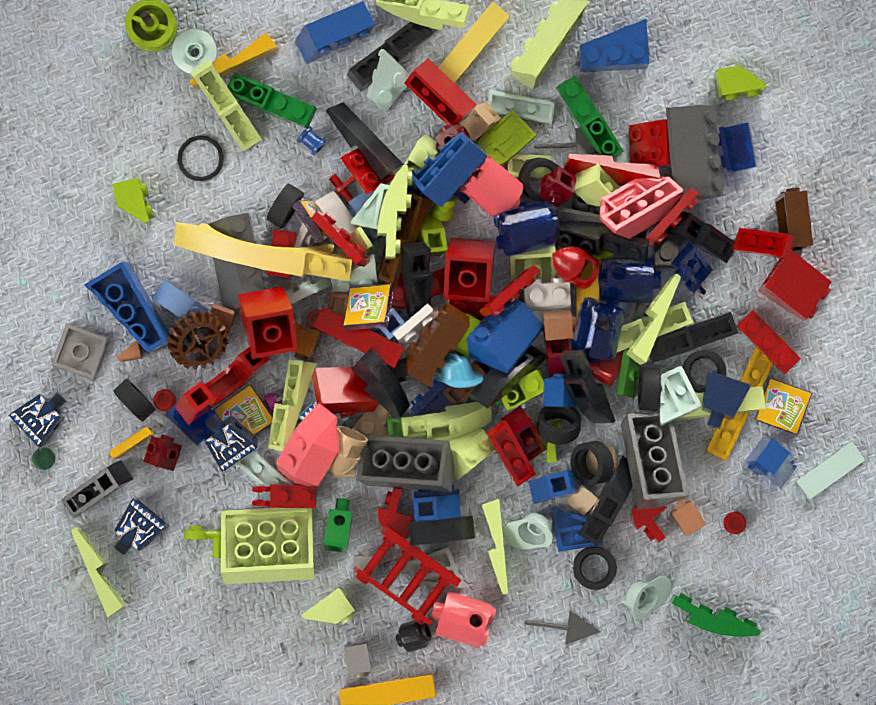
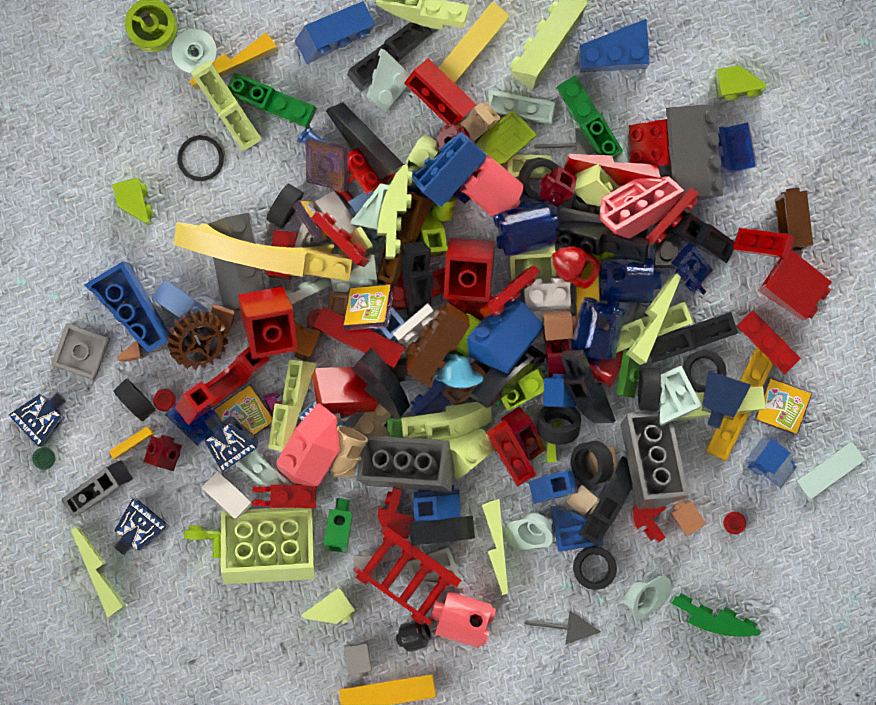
none -> white slope [201,471,252,521]
none -> tile [305,138,348,192]

